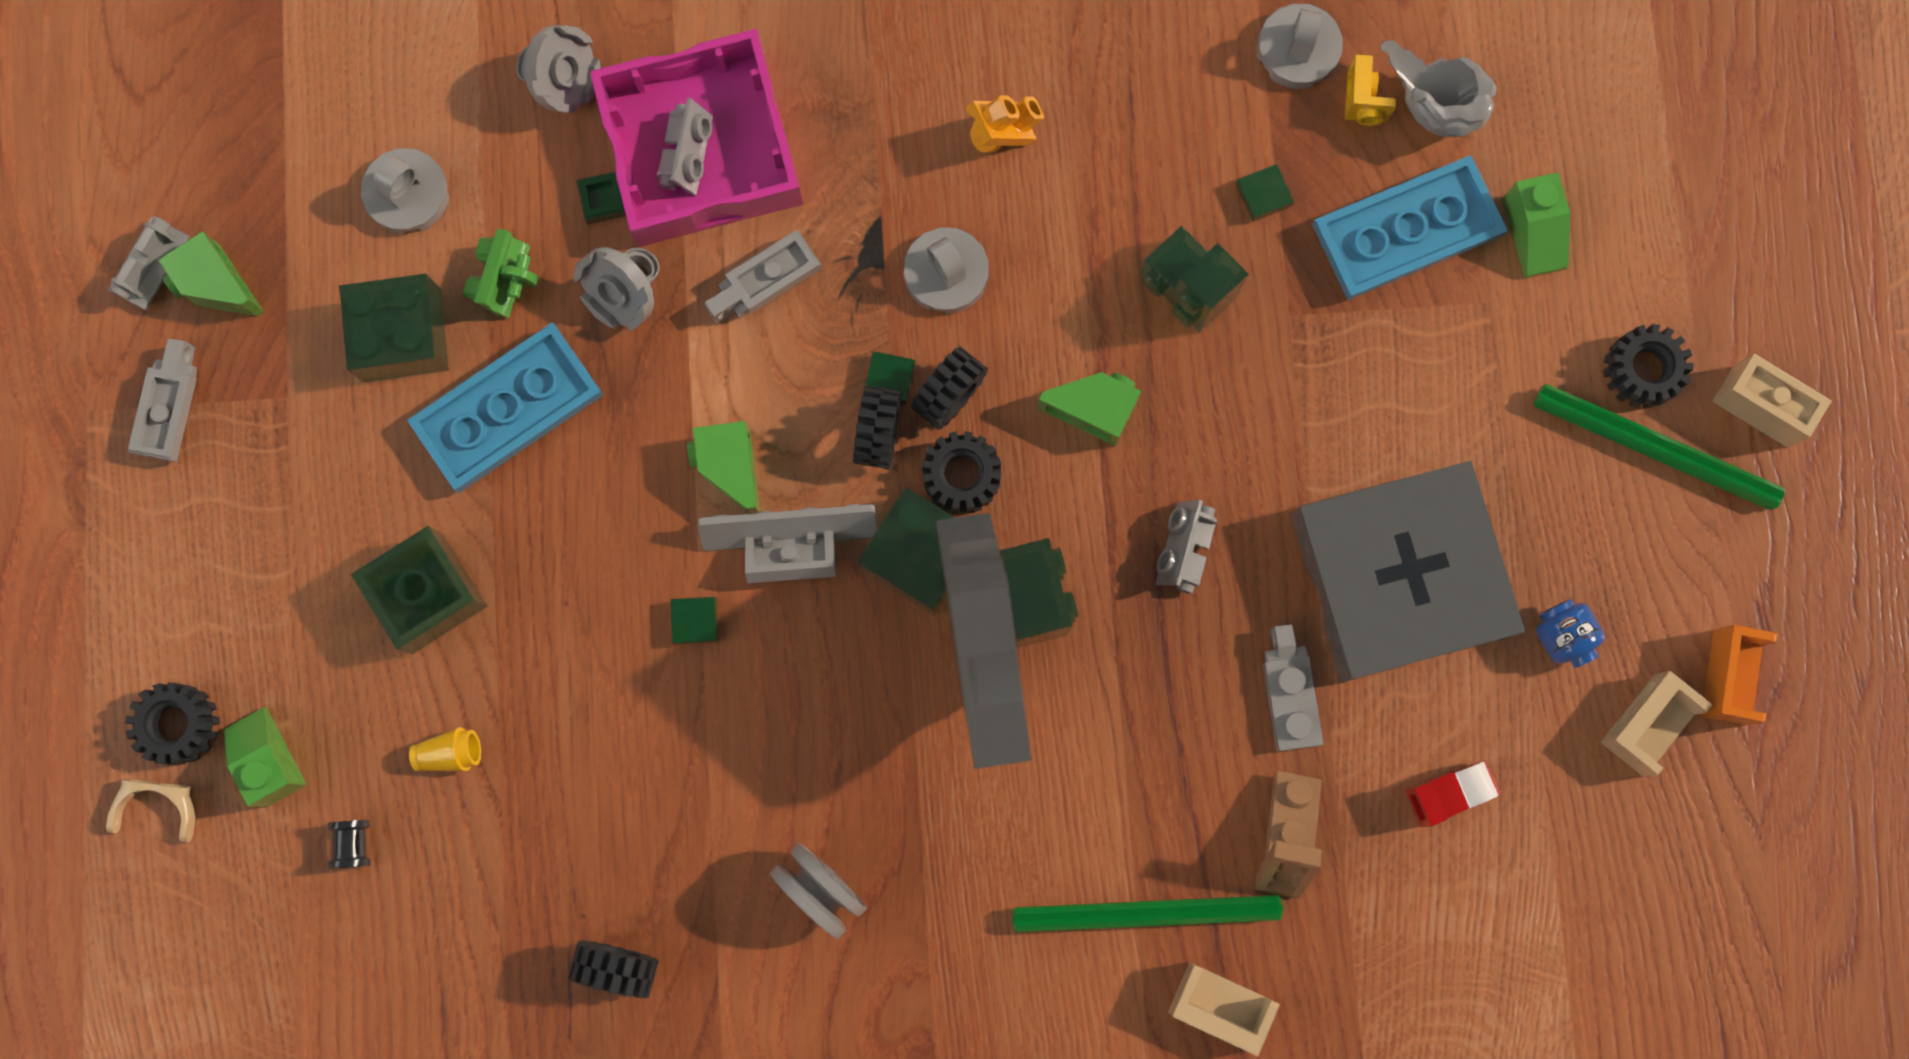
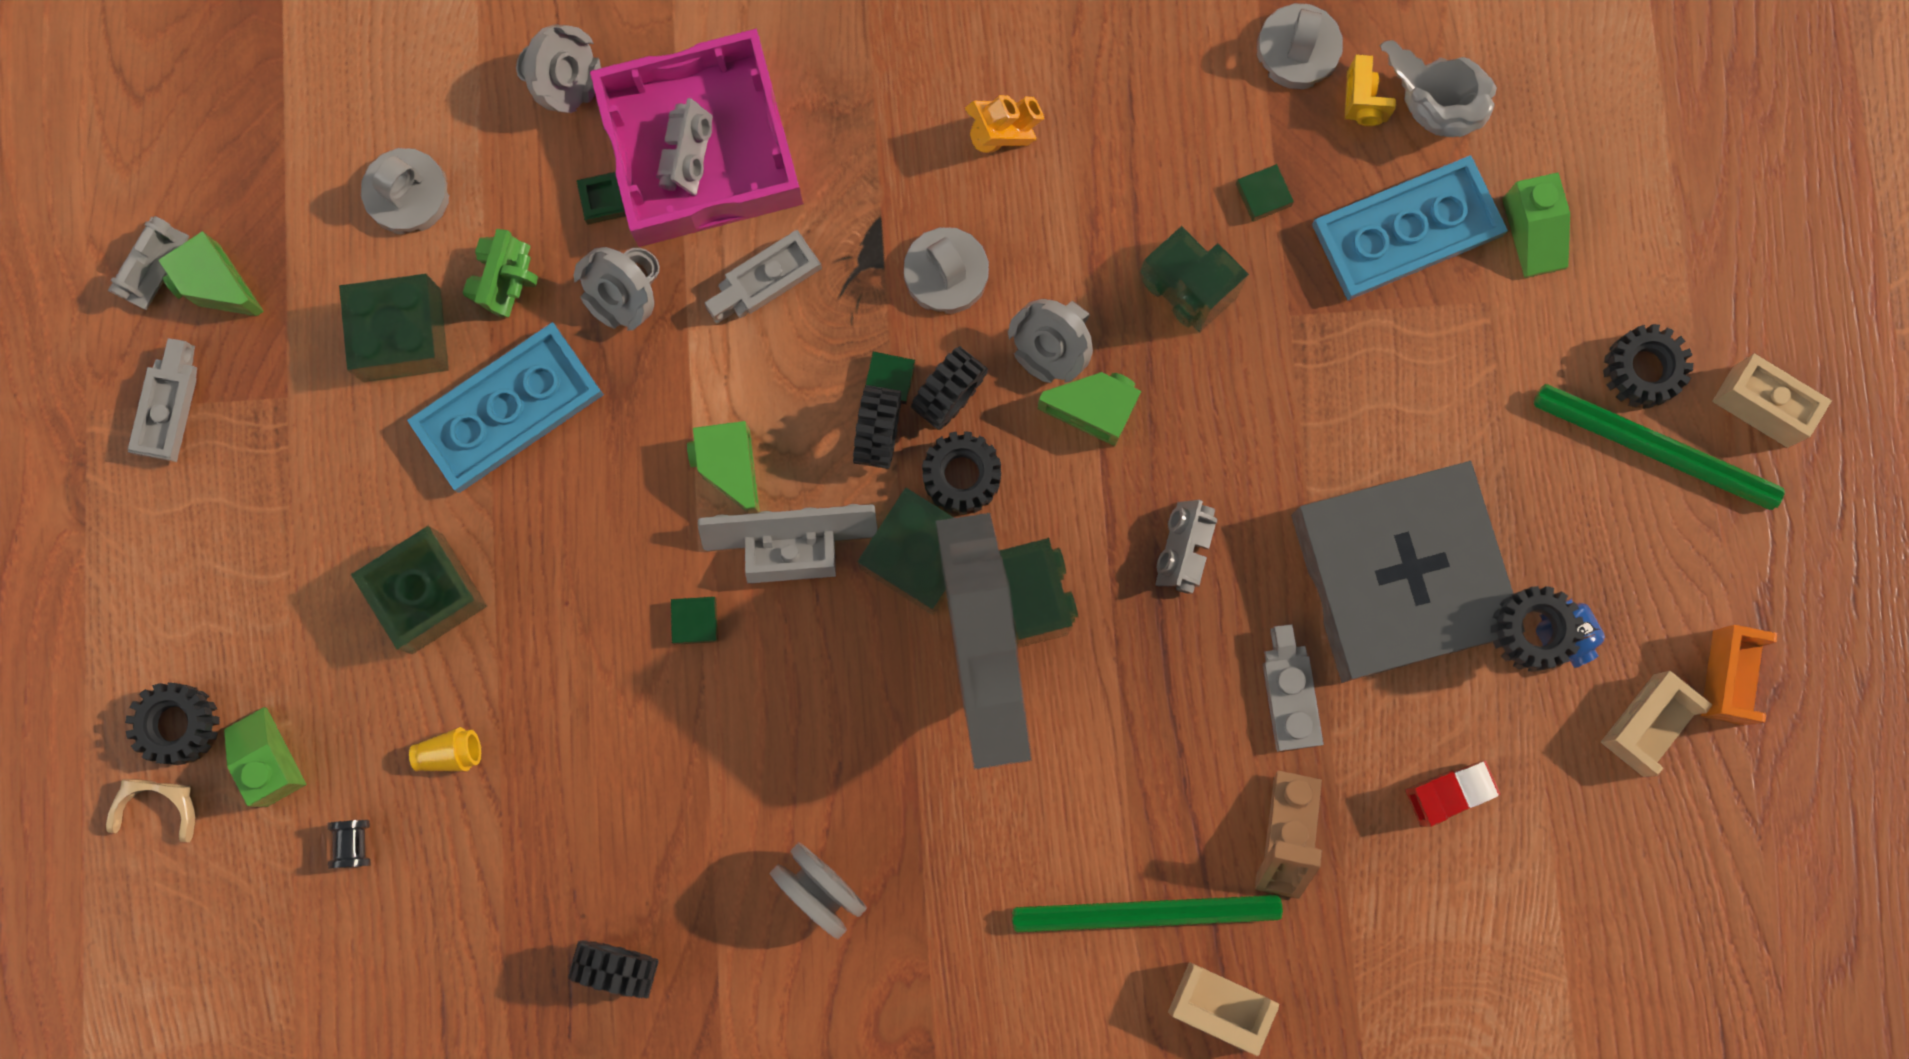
none -> light grey tile [1008,299,1093,383]
none -> black tyre [1491,586,1584,672]

